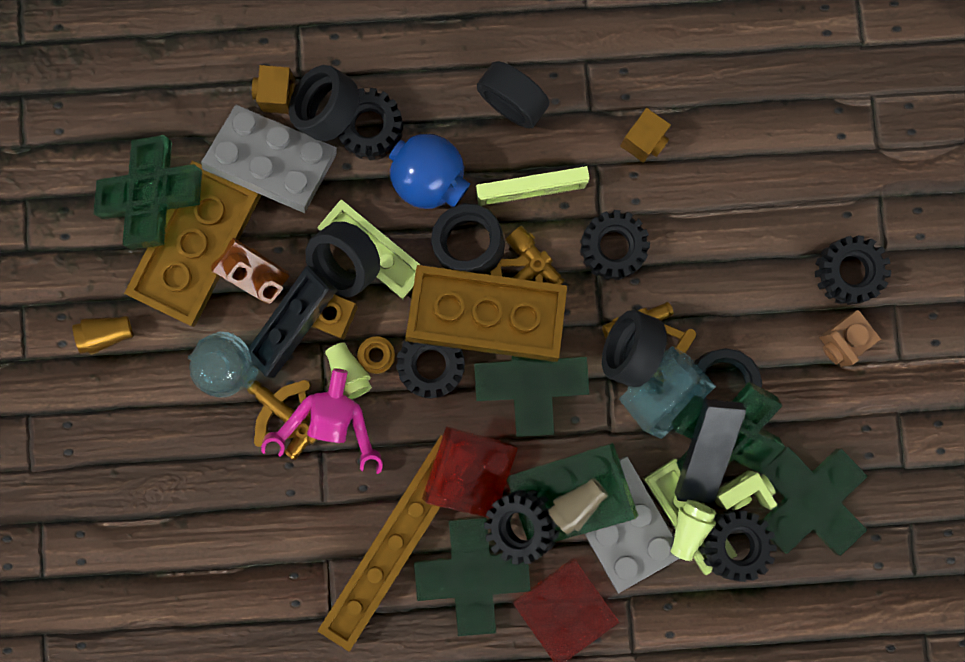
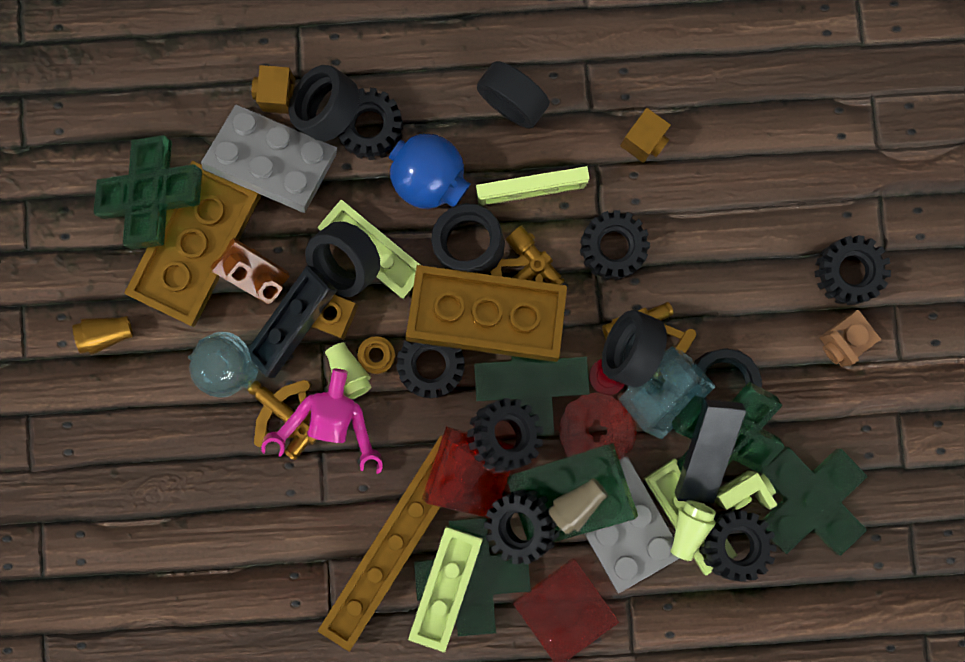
none -> yellowish green plate [408,526,483,653]
none -> black tyre [467,398,544,472]
none -> clear red plate [559,393,636,469]
none -> dark red plate [589,359,625,395]

